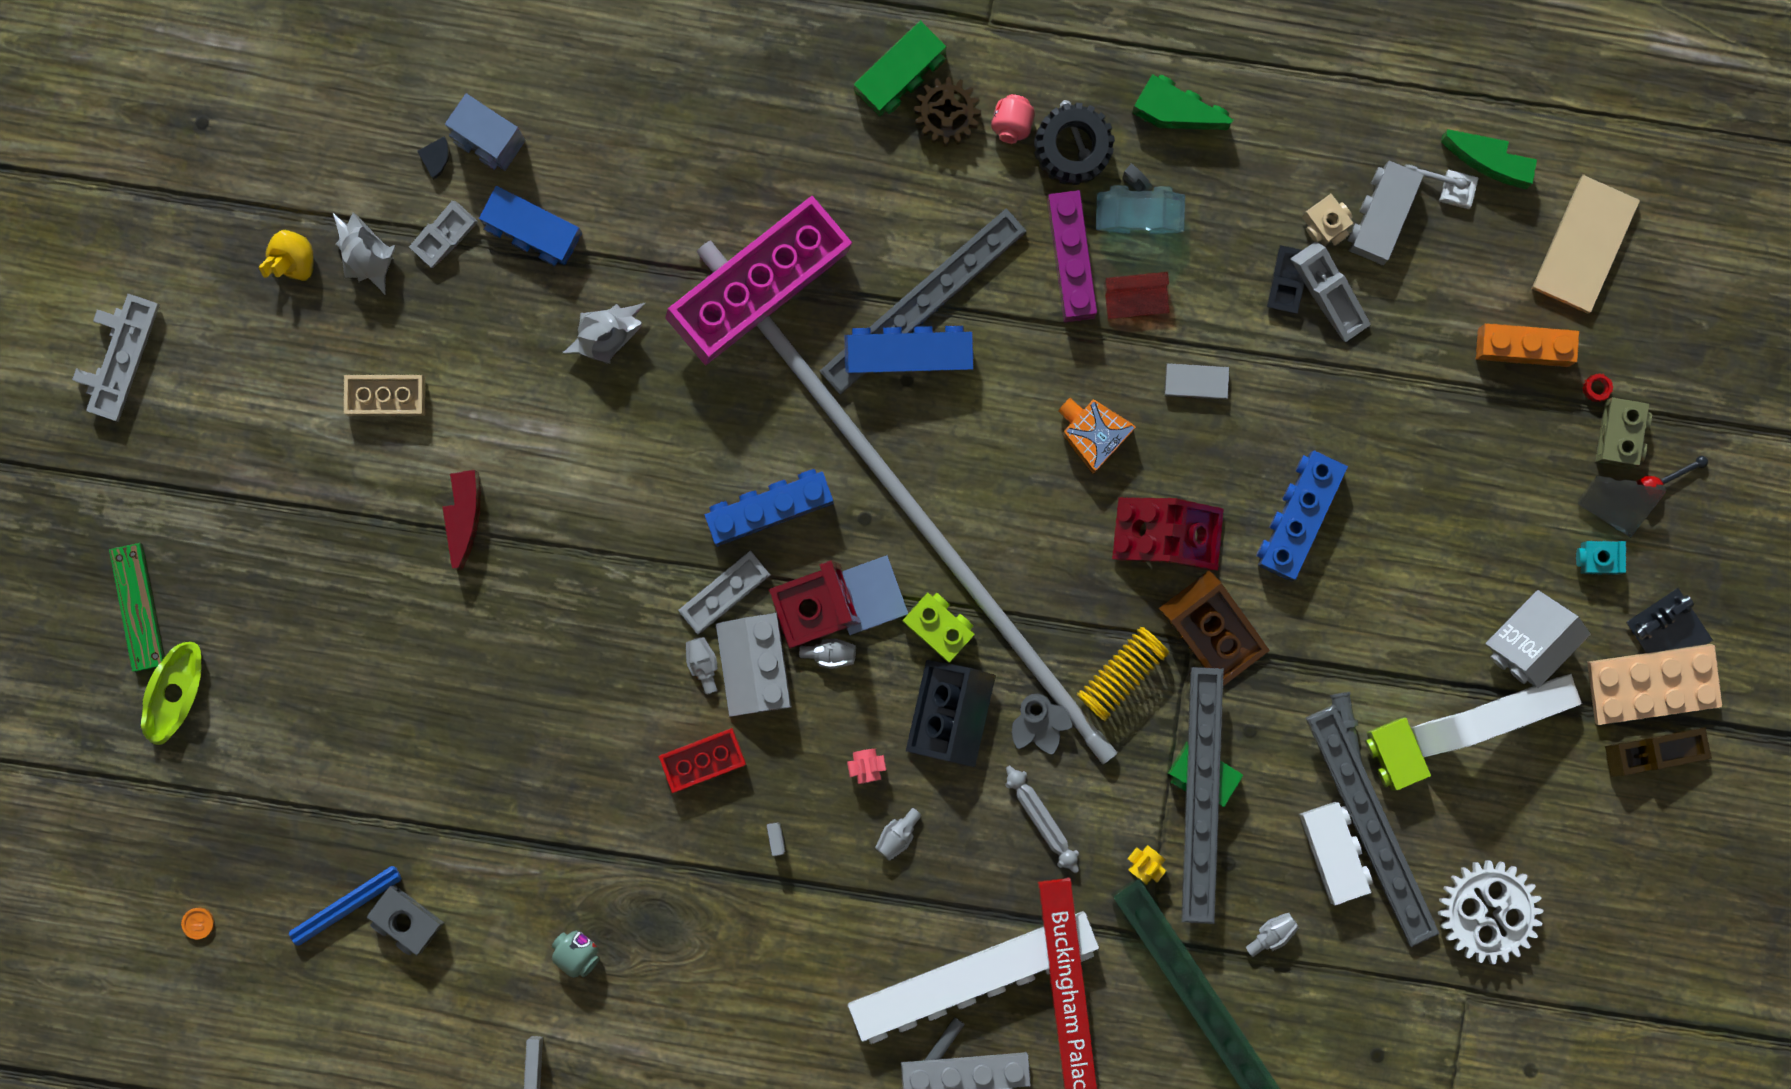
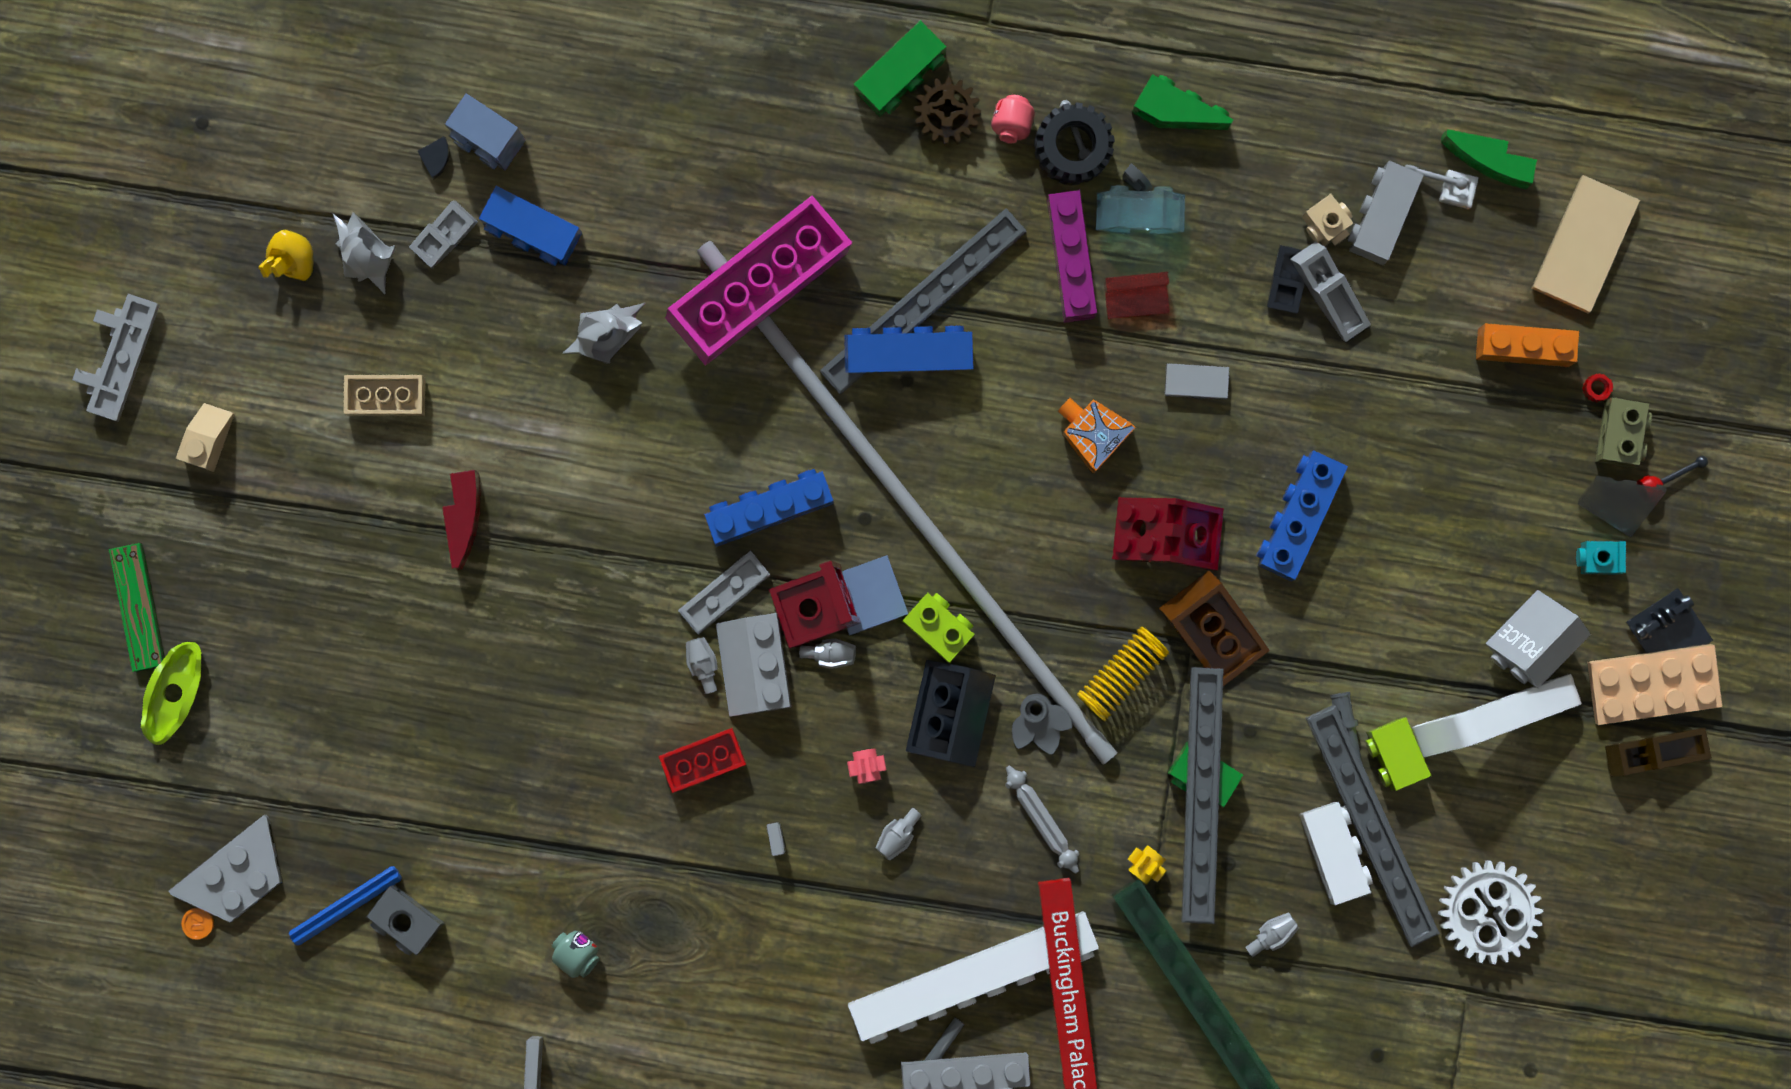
none -> light grey wing [168,815,282,922]
none -> tan slope [176,403,235,472]

